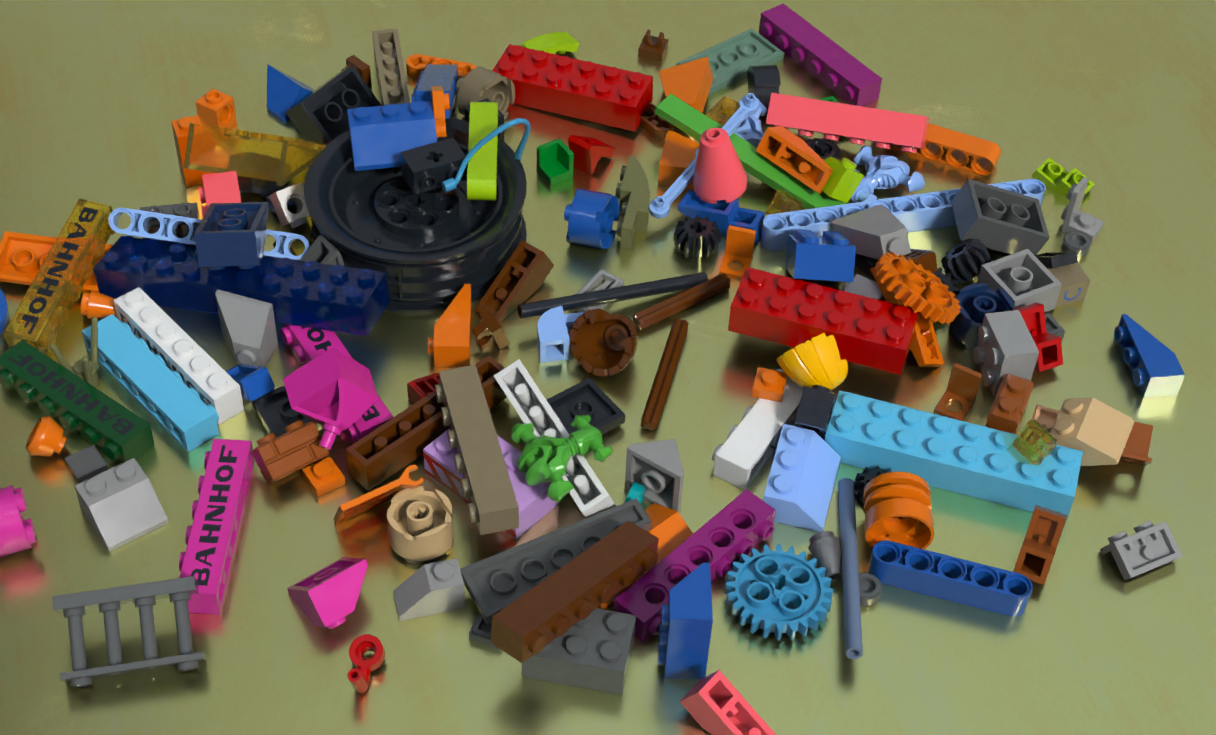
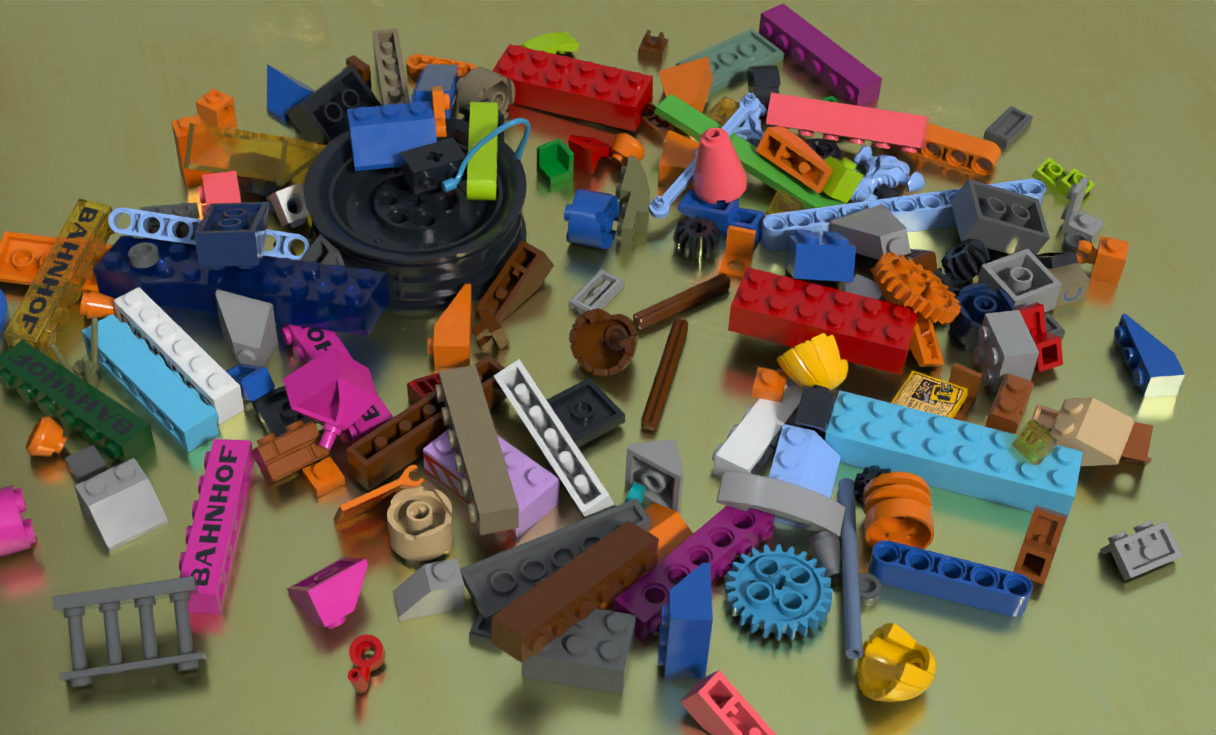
bright green piece [511,414,613,502] -> none
black piece [517,272,708,319] -> none
light blue brick [537,306,584,363] -> none
none -> dark grey tile [128,242,160,268]
none -> orange cone [610,133,645,167]
none -> light grey slope [716,471,845,538]
none -> yellow hair [857,623,937,702]
none -> black piece [875,184,899,200]
none -> tile [891,371,968,418]
none -> dark grey tile [983,106,1033,149]
none -> orange brick [1076,236,1129,284]

